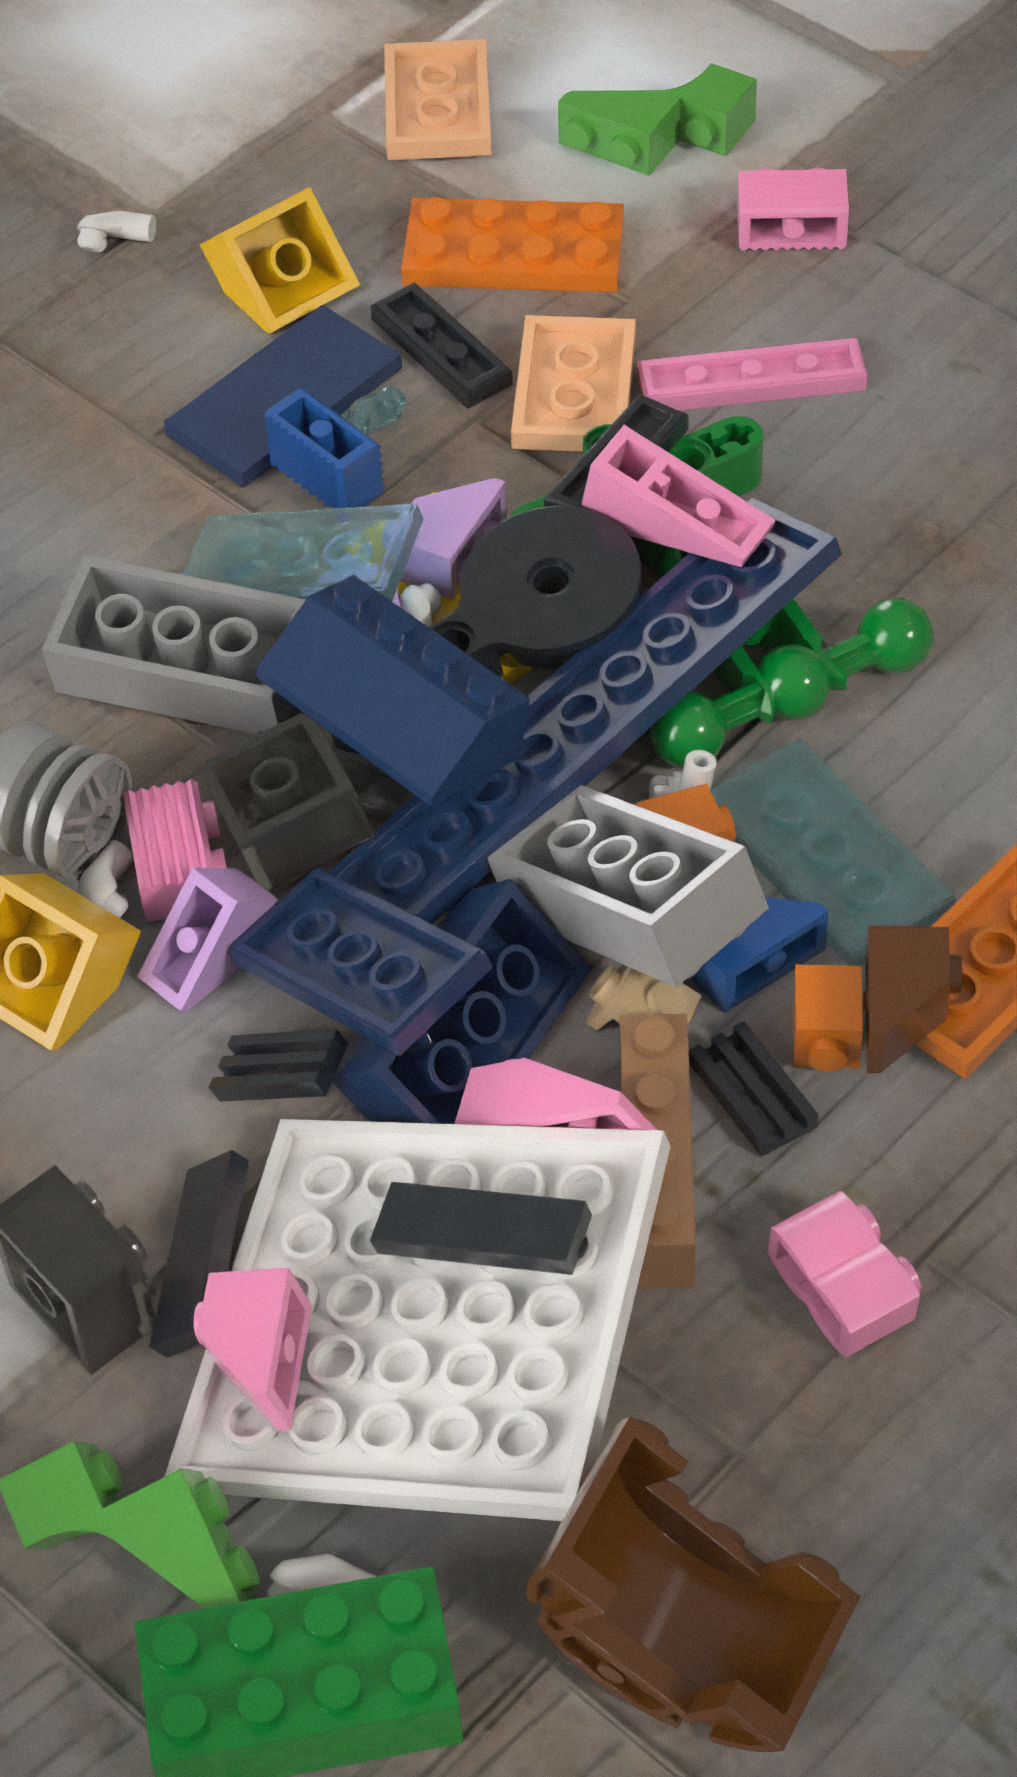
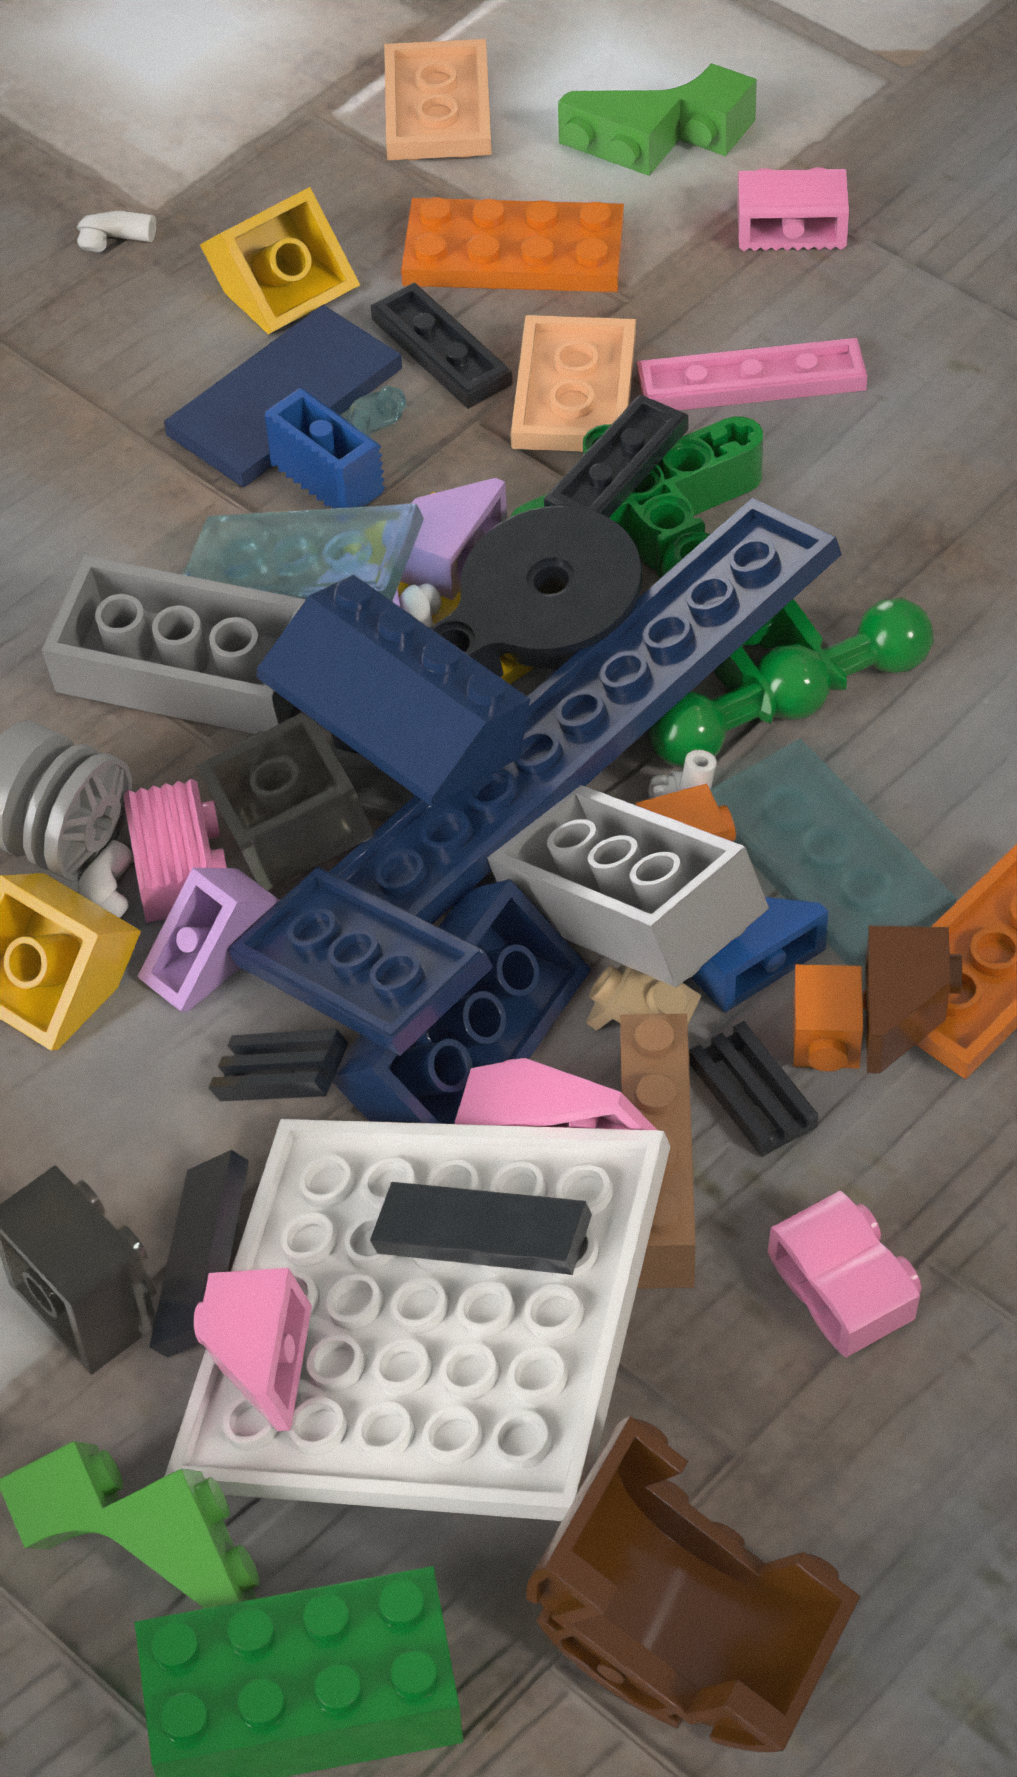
white arm [267,1553,376,1597] -> none
bright pink slope [581,425,776,567] -> none

